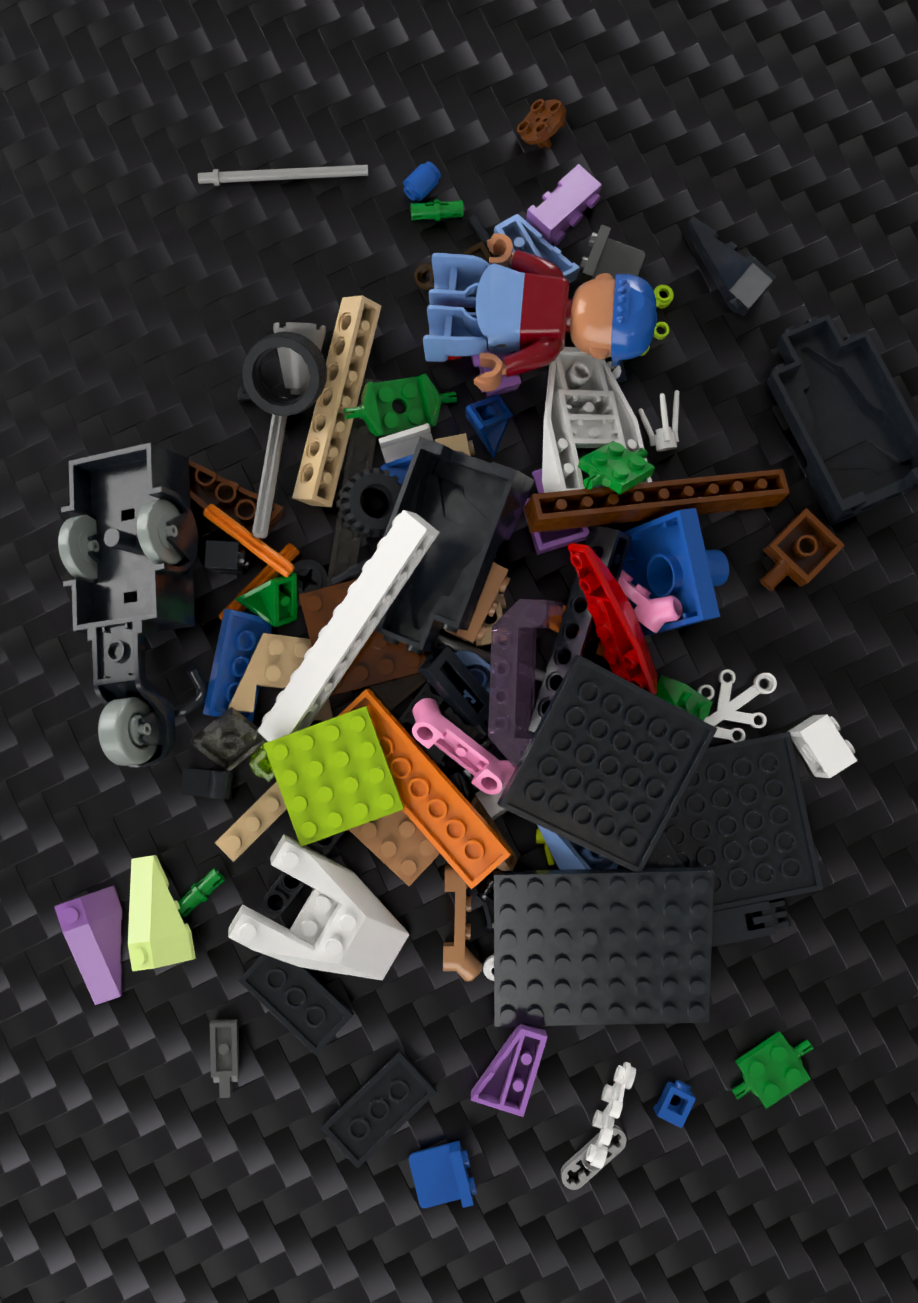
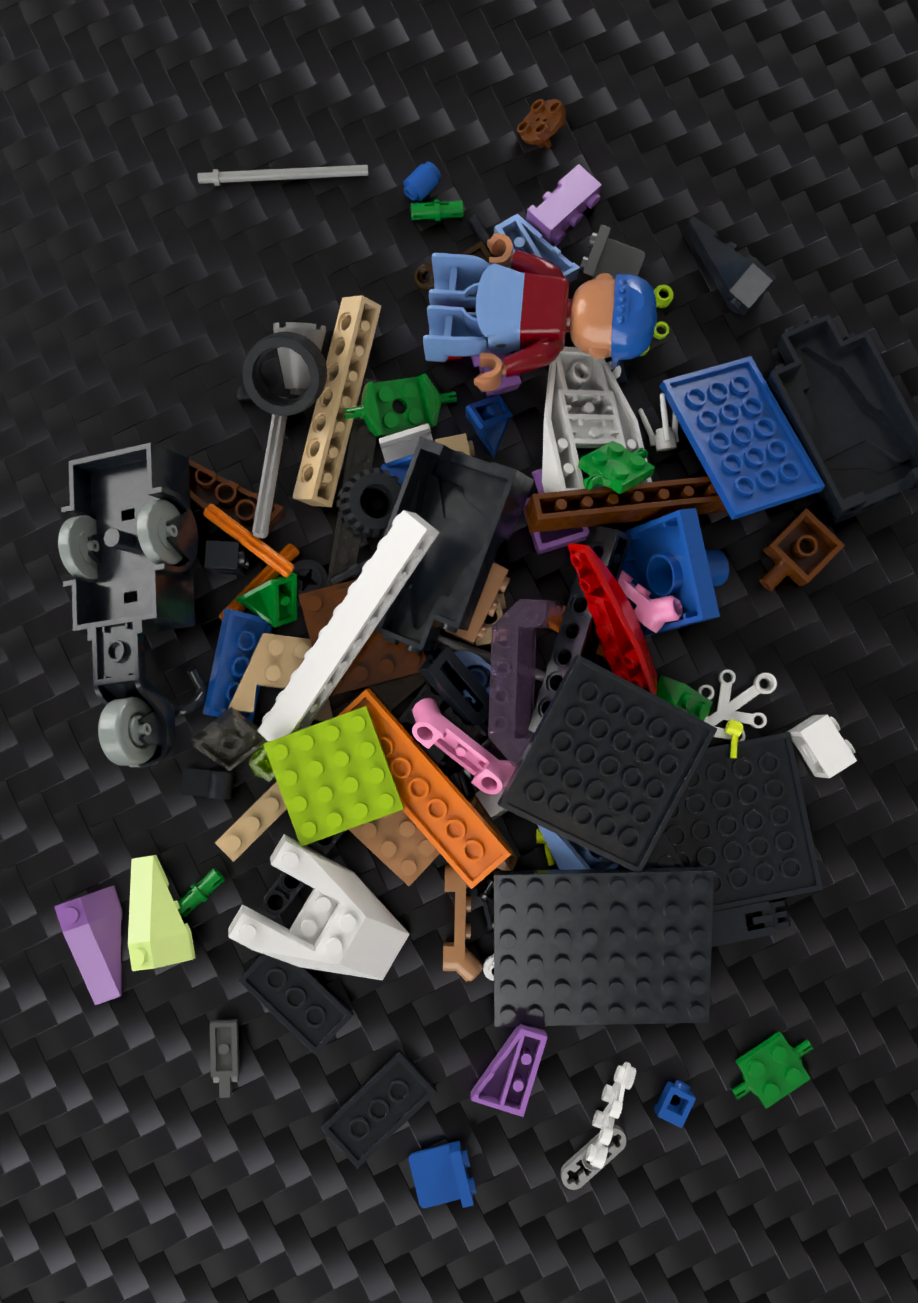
none -> blue plate [660,356,825,520]
none -> neon yellow hand [724,719,743,758]

